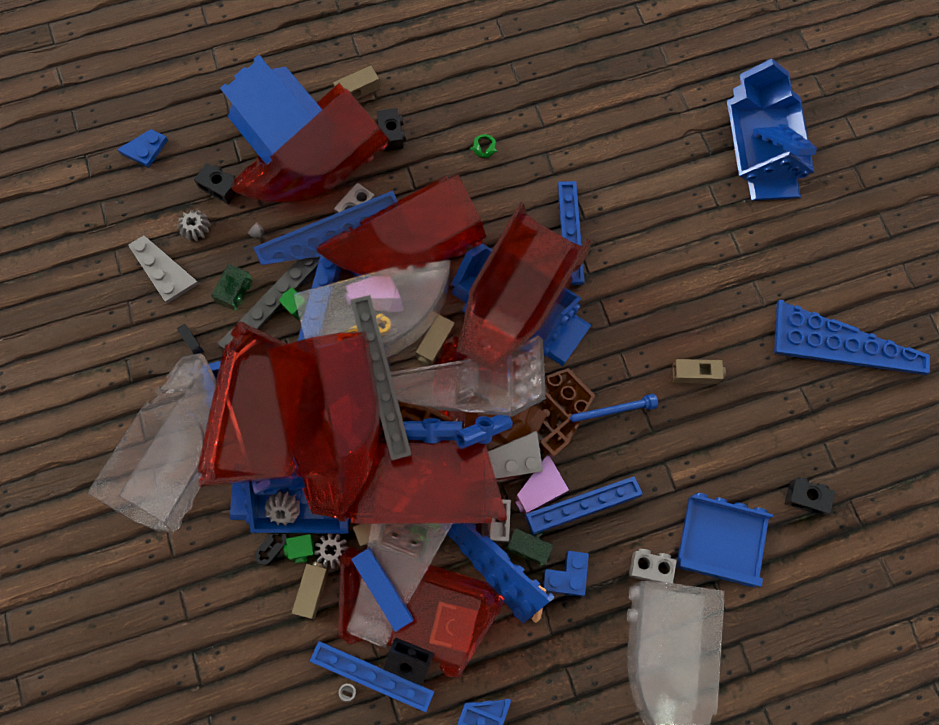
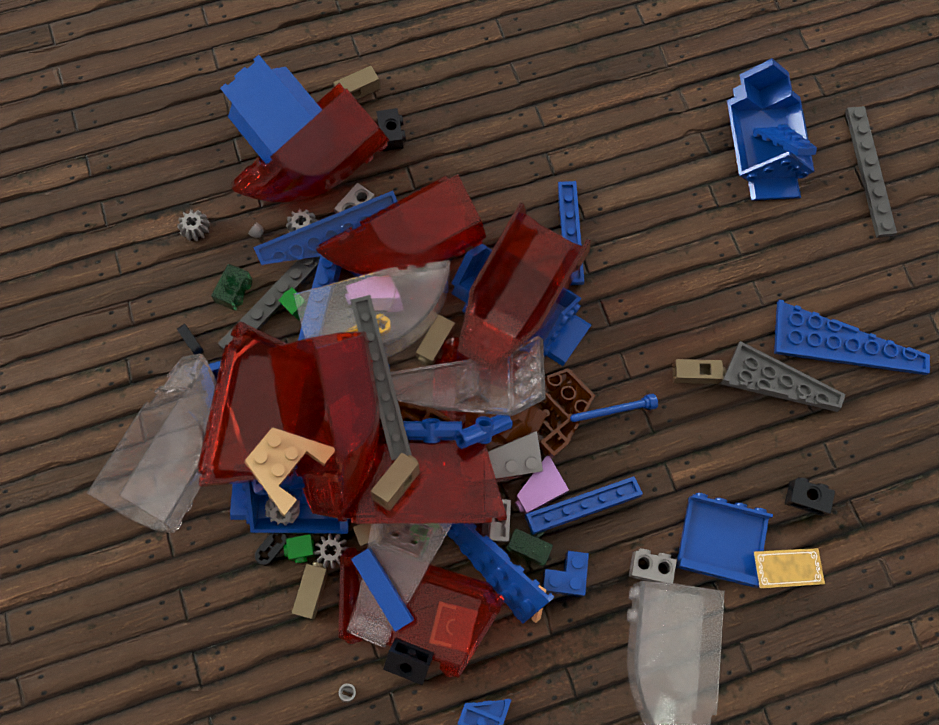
blue wing [118,129,168,168] -> none
light grey wing [128,235,199,304] -> none
black brick [194,163,240,204] -> none
blue plate [310,641,435,712] -> none
green piece [470,134,498,158] -> none
none -> tan wing [245,427,336,517]
none -> light grey gear [286,208,317,233]
none -> dark tan brick [371,453,420,511]
none -> dark grey wing [721,341,846,412]
none -> pearl gold sticker [754,548,825,588]
none -> dark grey plate [845,106,897,238]

